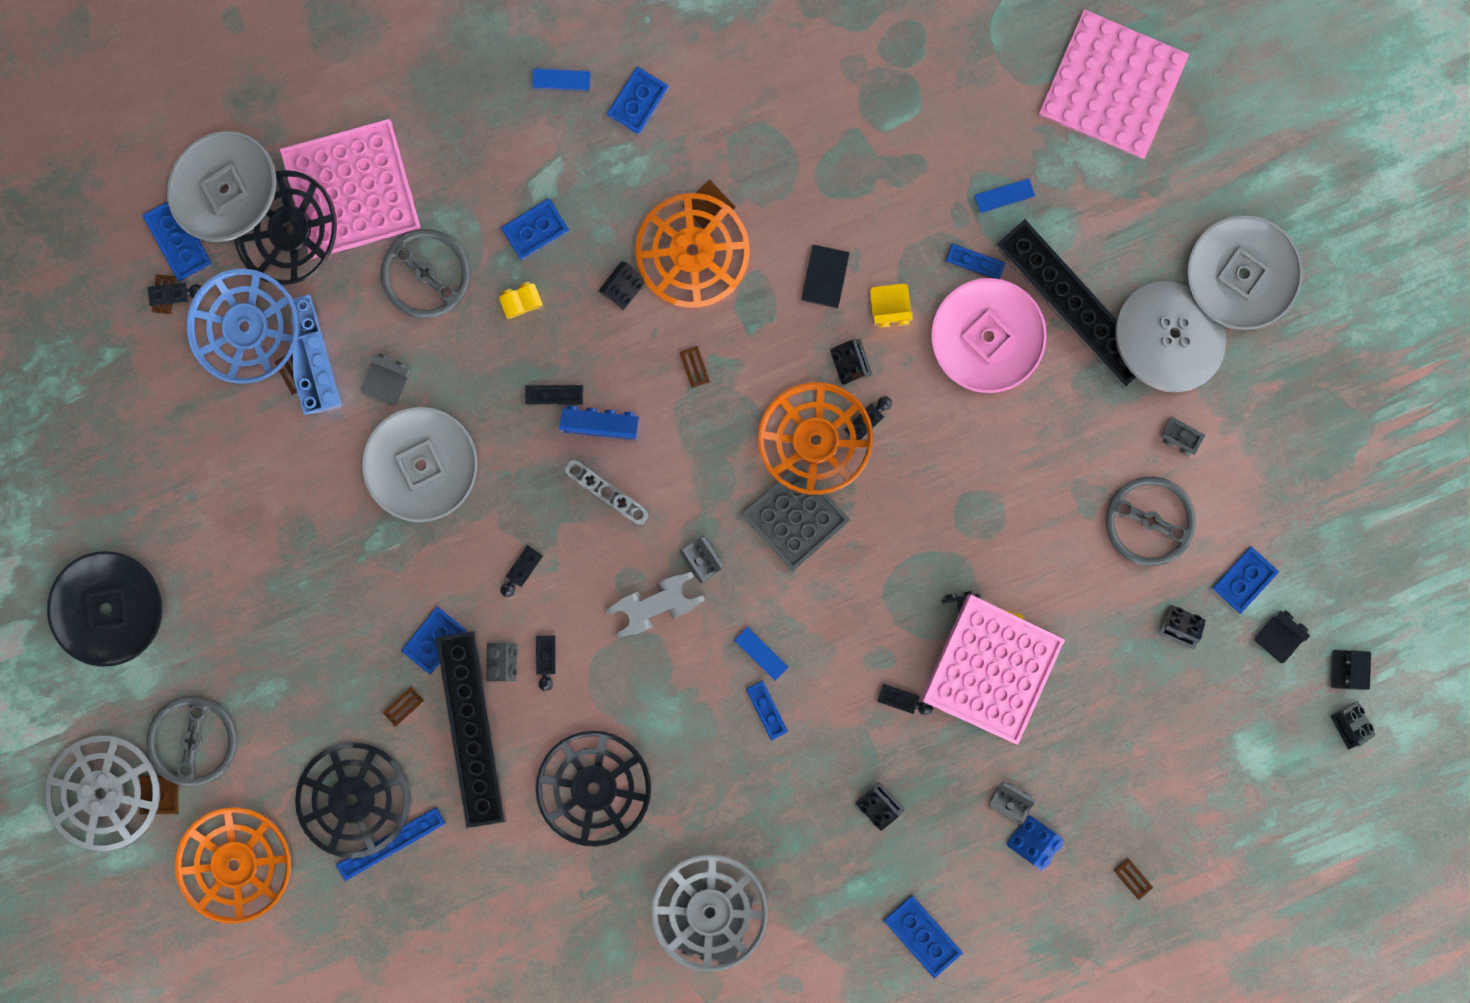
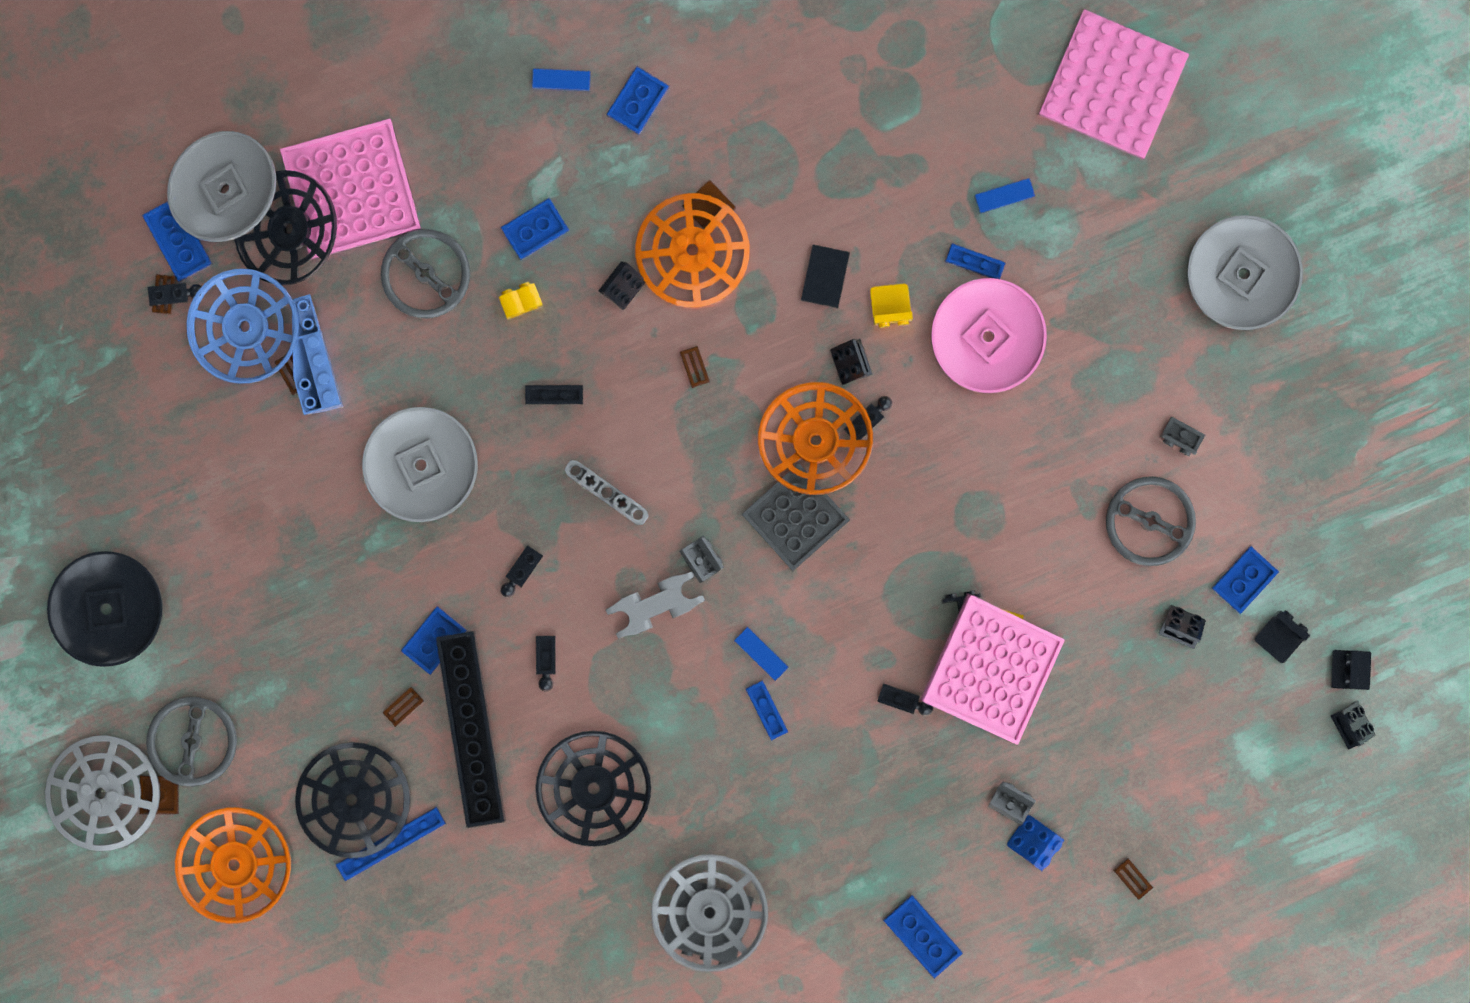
dark grey bracket [361,353,411,405] -> none
dark grey bracket [487,643,518,682] -> none
blue slope [559,406,639,441] -> none
black bracket [855,781,905,831] -> none
black brick [995,219,1136,389] -> none
light grey dish [1115,281,1226,392] -> none

